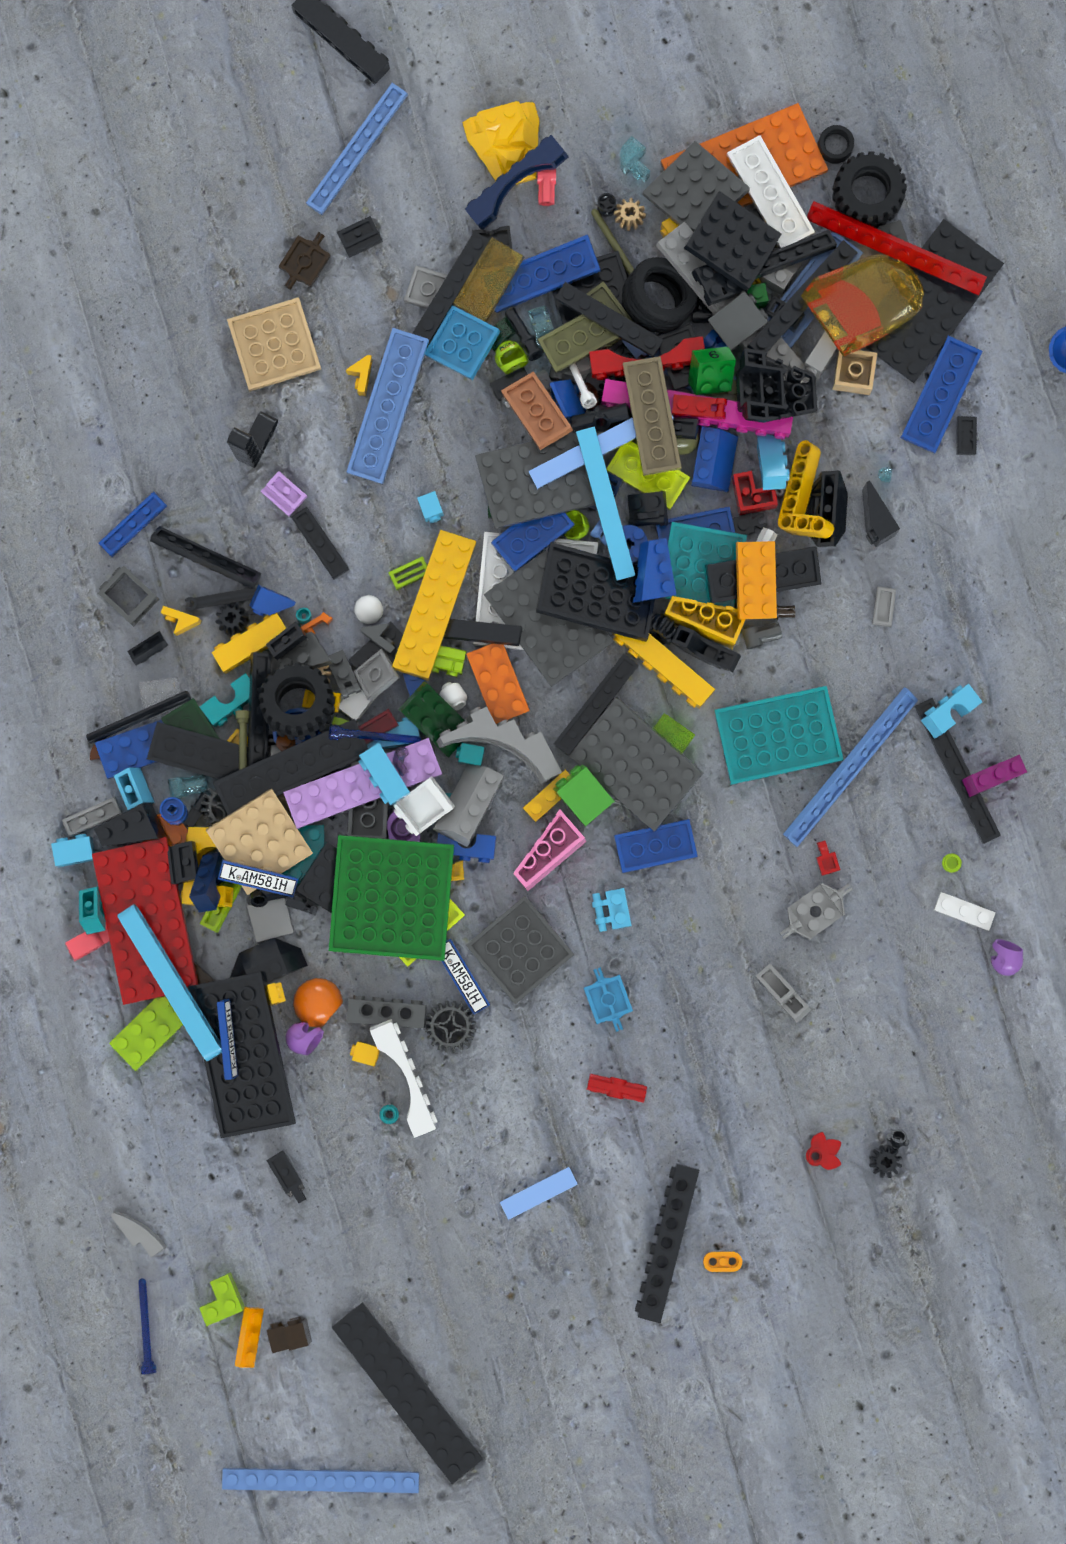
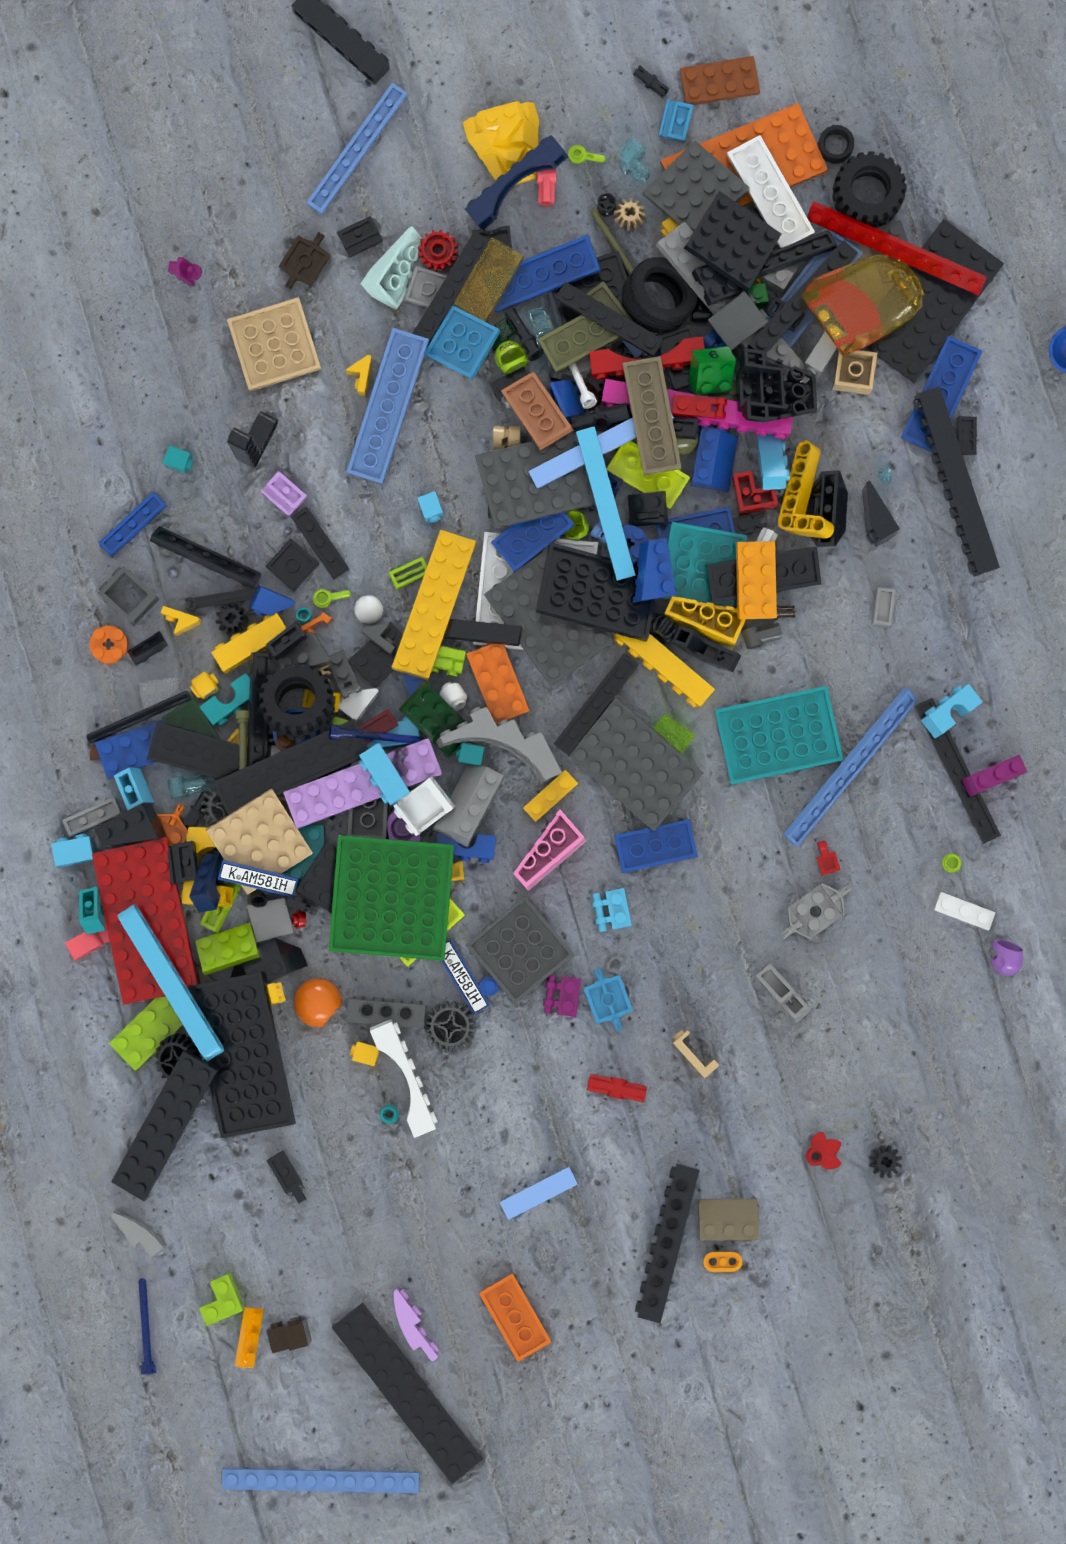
blue wheel [160,797,188,826] -> none
blue tile [217,999,238,1080] -> none
medium lavender helmet [286,1022,324,1055] -> none
light grey tile [353,648,399,701] -> none
bright green brick [553,765,615,827] -> none
black plate [886,1129,909,1150] -> none
none -> orange plate [89,625,129,664]
none -> black plate [111,1050,219,1201]
none -> black gear [154,1033,203,1079]
none -> teal brick [163,446,194,474]
none -> magenta hips [168,257,202,286]
none -> yellow head [190,671,219,700]
none -> lime plate [195,922,260,975]
none -> black tile [265,538,319,592]
none -> red plate [292,910,306,929]
none -> lime plate [313,589,351,608]
none -> light aqua wedge [361,226,423,309]
none -> lavender slope [394,1287,439,1362]
none -> red gear [418,229,459,272]
none -> orange plate [479,1273,552,1362]
none -> blue plate [480,977,499,996]
none -> tan wheel [493,426,520,450]
none -> magenta plate [543,975,581,1017]
none -> lime plate [568,145,606,164]
none -> black pin [633,65,669,98]
none -> dark azure plate [658,99,694,143]
none -> tan panel [672,1030,719,1078]
none -> dark orange plate [680,56,760,105]
none -> dark tan slope [698,1199,759,1241]
none -> black brick [913,386,1000,577]

